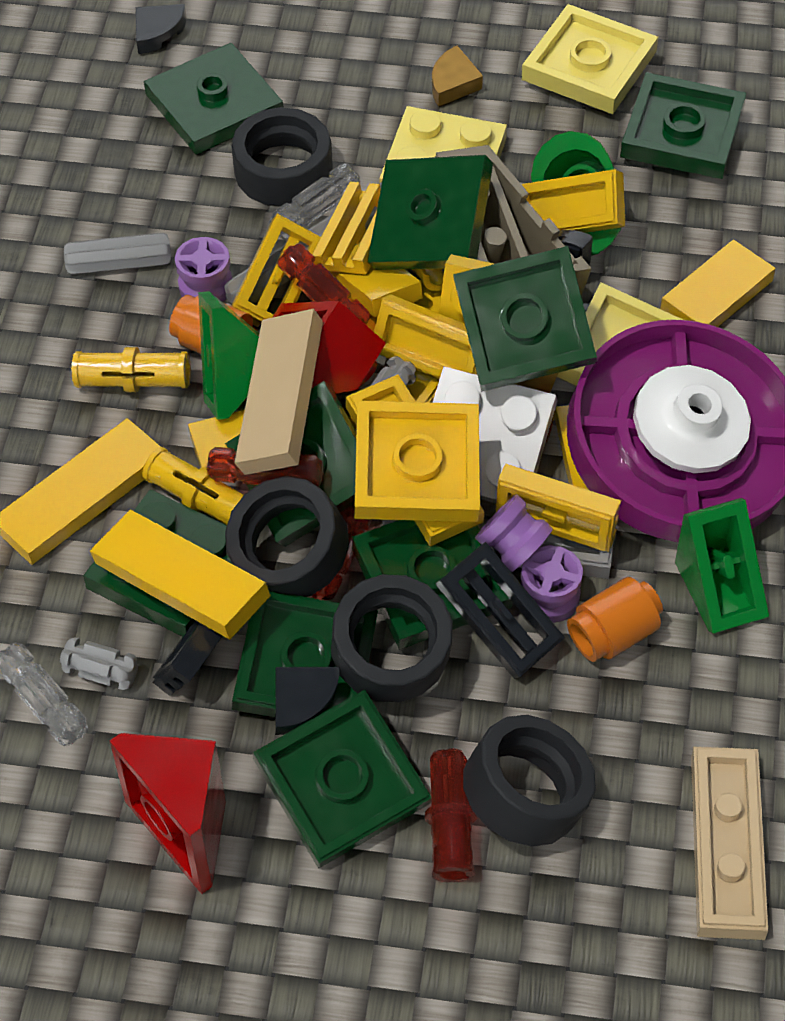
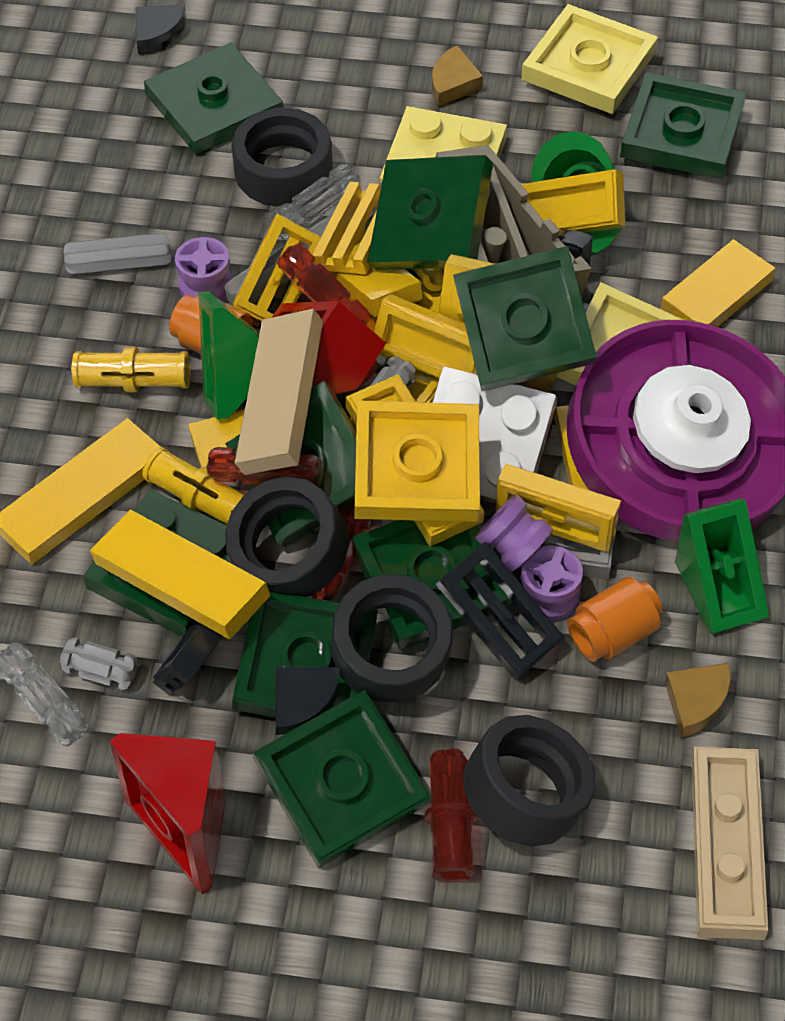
none -> pearl gold tile [665,663,730,738]

